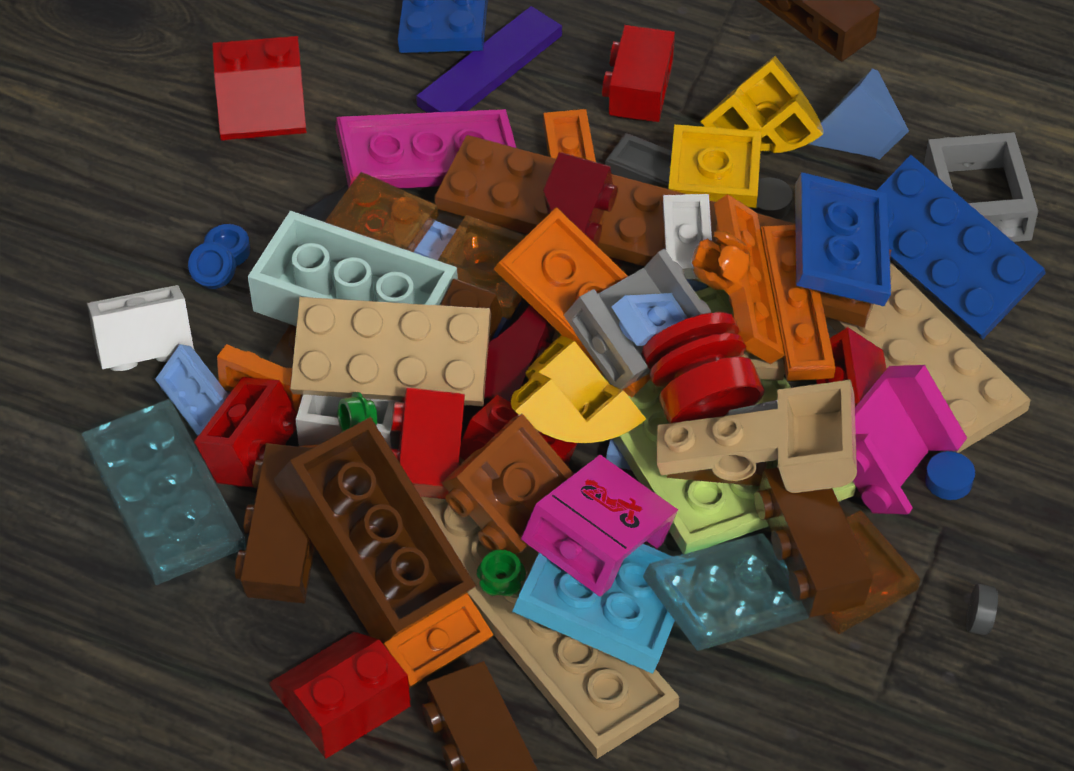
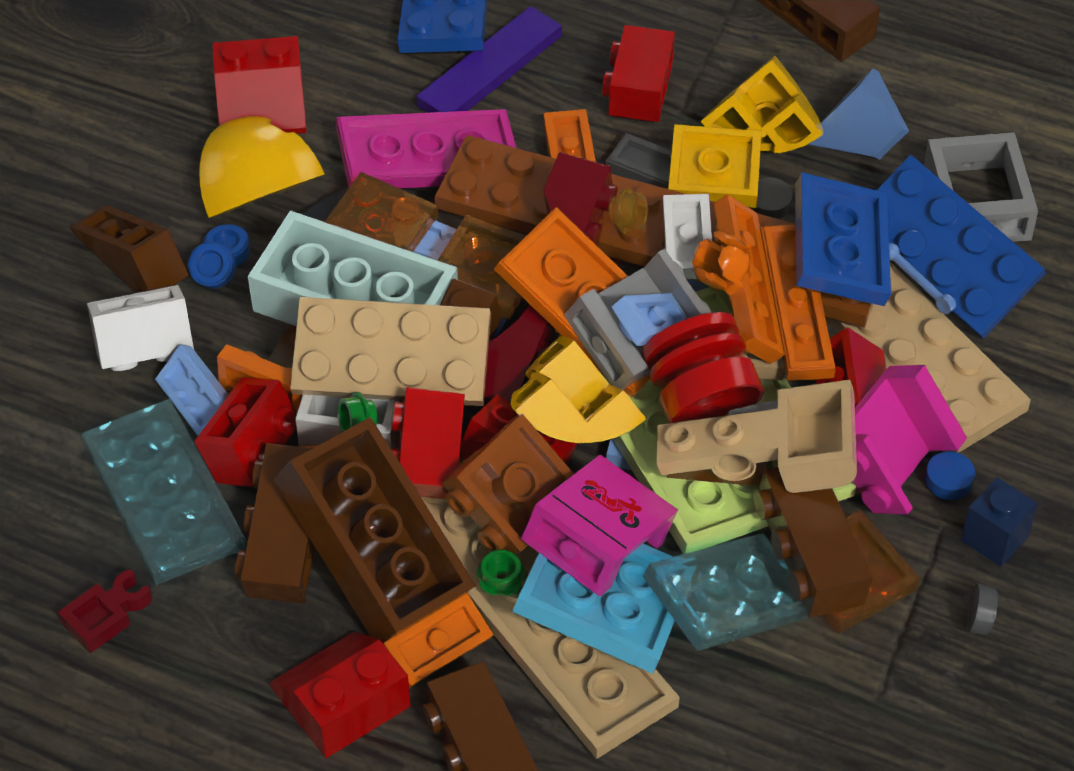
none -> dark red plate [58,569,152,654]
none -> reddish brown slope [70,205,189,293]
none -> yellow brick [199,116,325,218]
none -> clear yellow plate [609,188,648,234]
none -> medium blue hinge [889,243,956,314]
none -> dark blue brick [961,477,1038,567]

